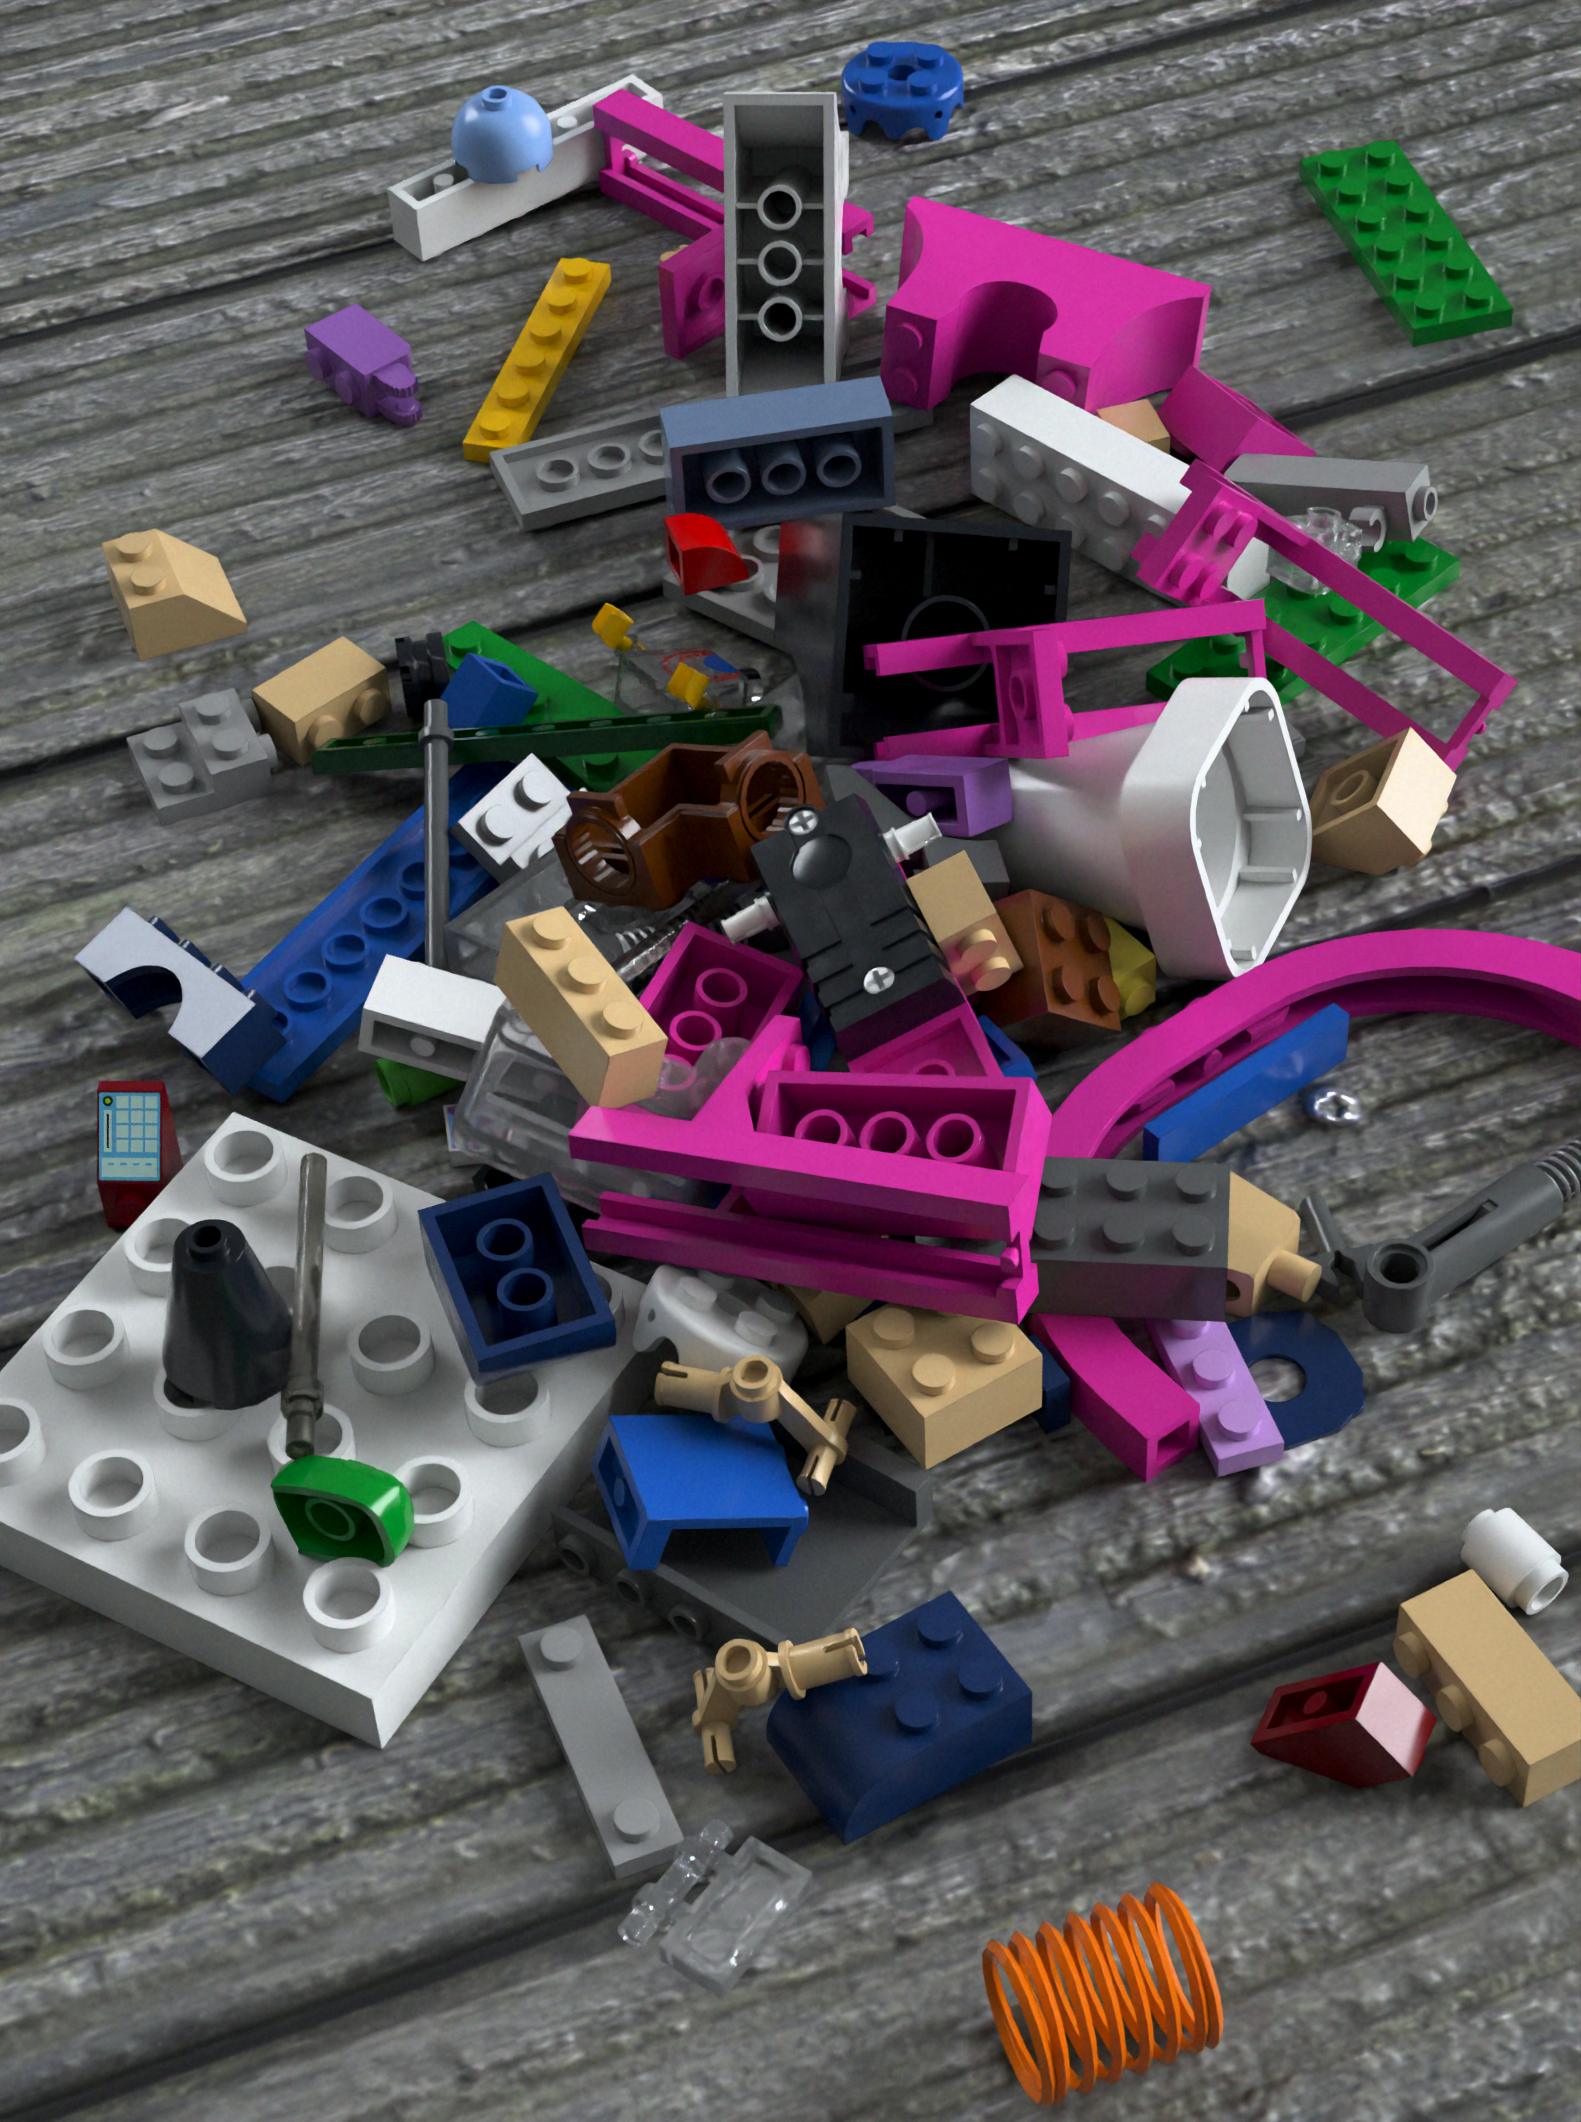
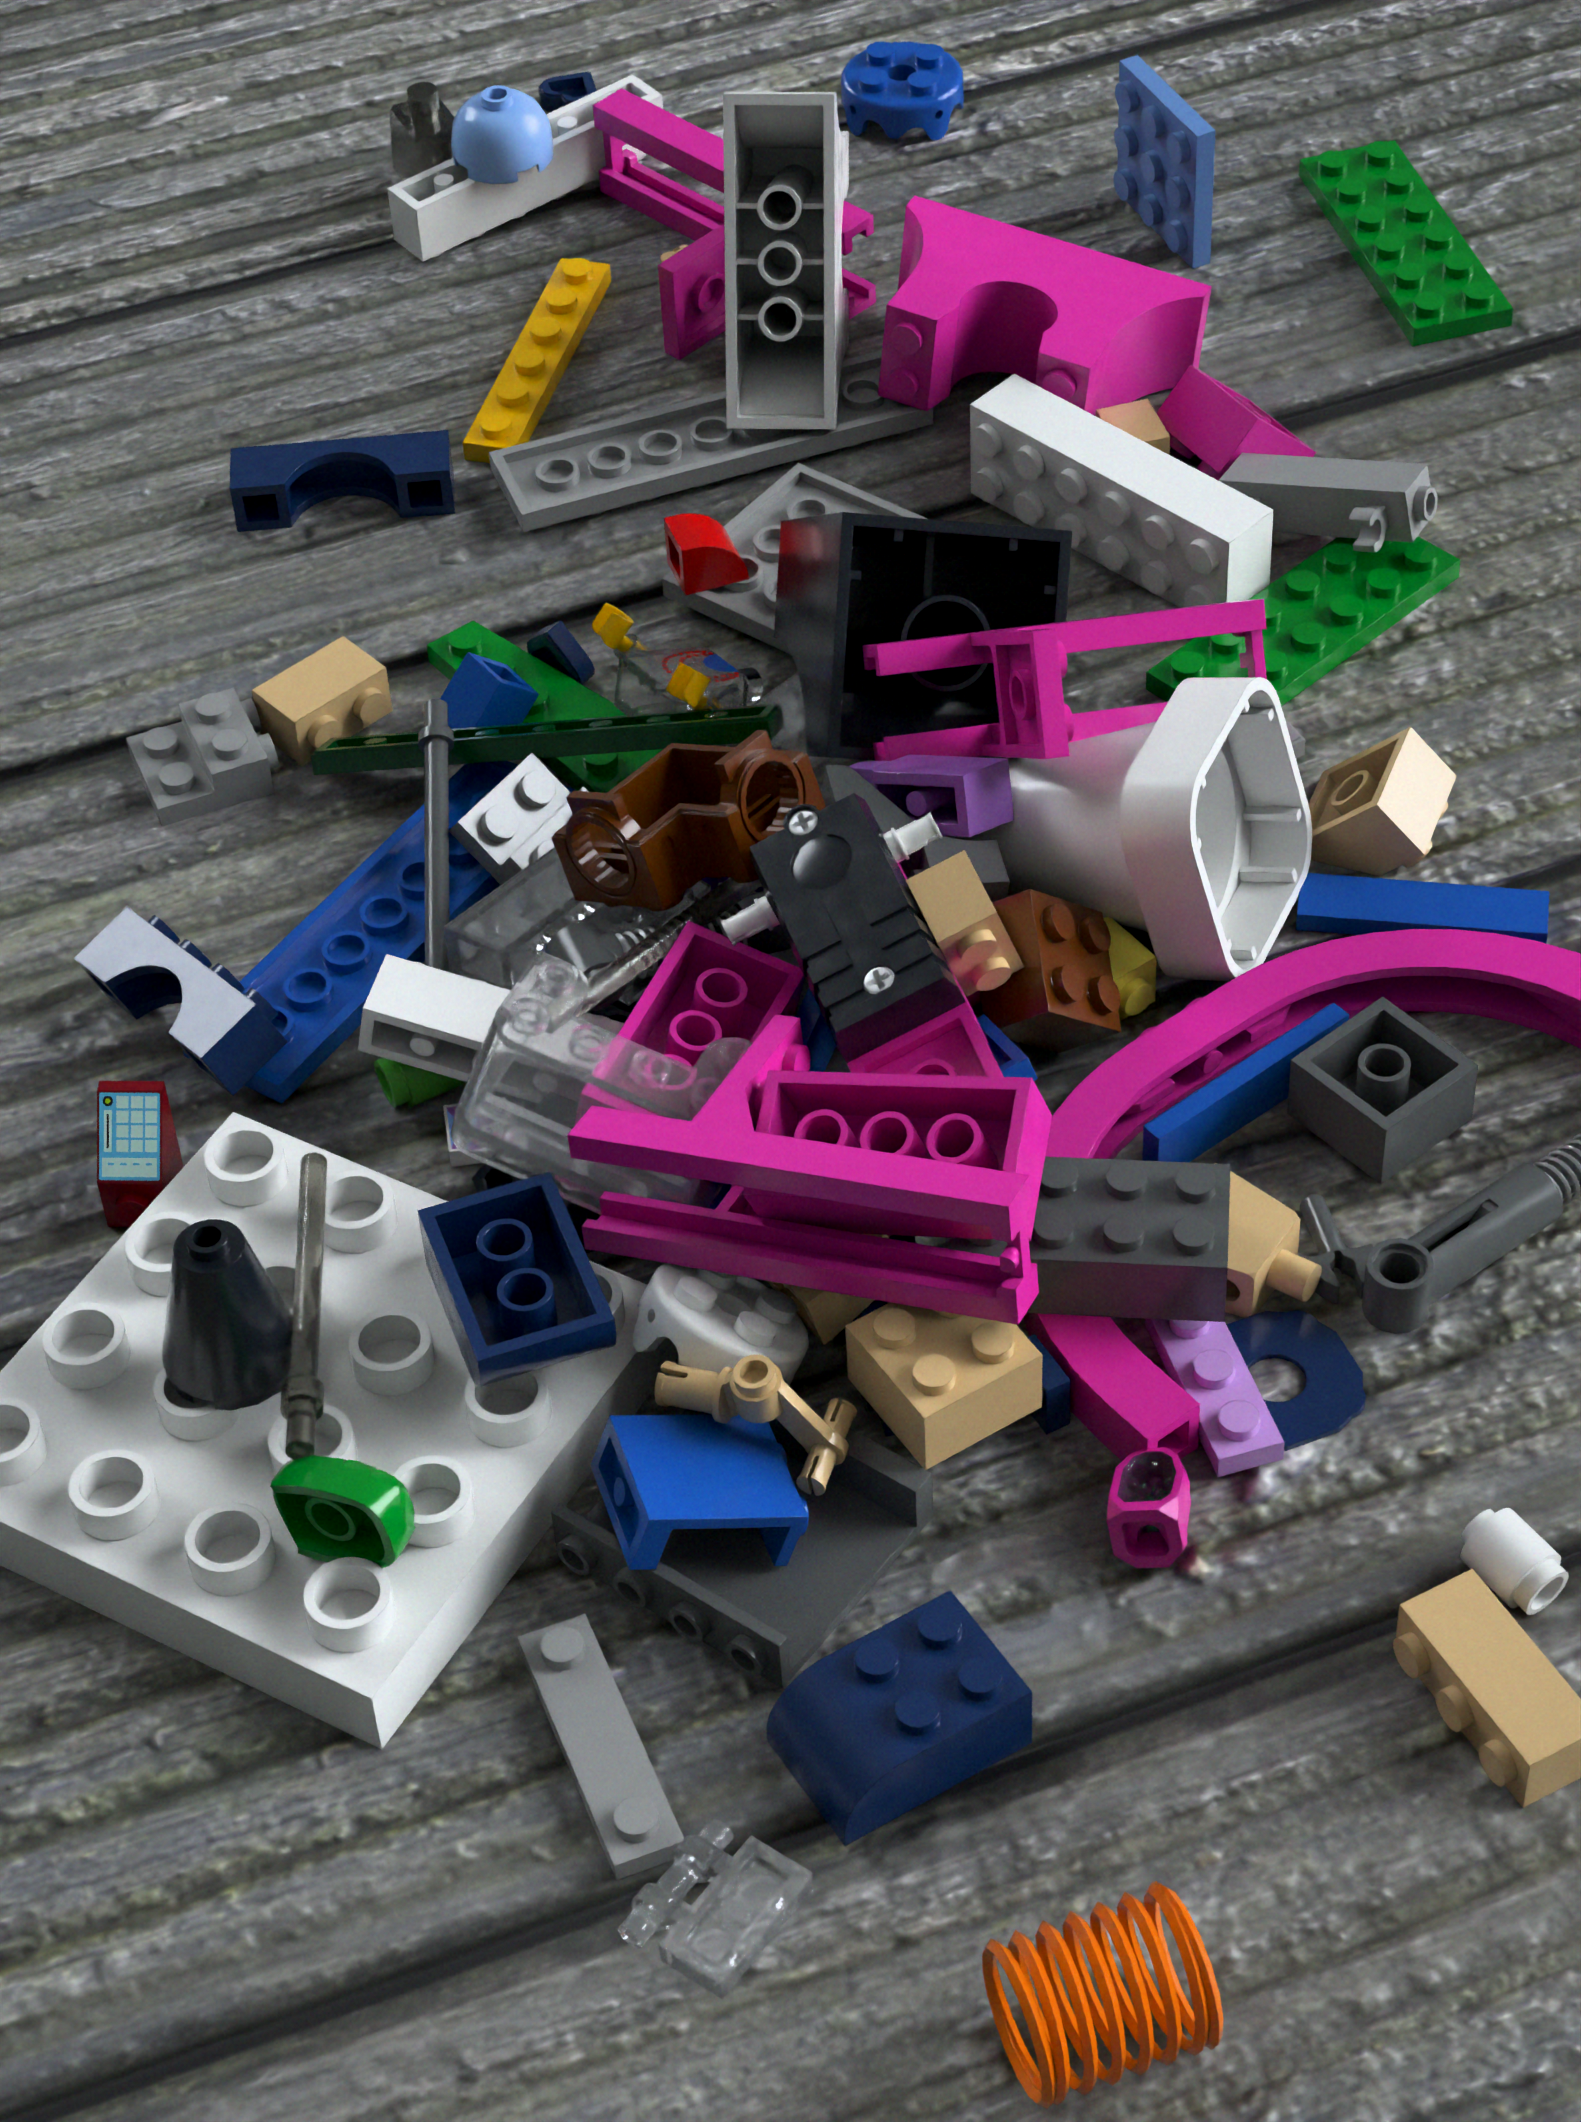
tan slope [101,528,249,661] -> none
medium lavender hinge [304,303,422,426] -> none
black wheel [395,632,450,718] -> none
tan brick [494,906,668,1109] -> none
sand blue brick [659,376,896,530] -> none
tan pin [692,1627,867,1775] -> none
dark pink piece [1130,458,1518,772] -> none
dark red slope [1250,1661,1437,1789] -> none
clear brick [1266,507,1362,595] -> none
none -> dark blue arch [230,430,455,532]
none -> clear smoke torso [389,82,455,181]
none -> dark blue tile [527,620,595,685]
none -> dark blue tile [539,72,597,112]
none -> dark pink rock [1107,1447,1191,1568]
none -> medium blue plate [1113,55,1215,269]
none -> dark grey brick [1287,997,1478,1184]
none -> blue tile [1296,873,1549,943]

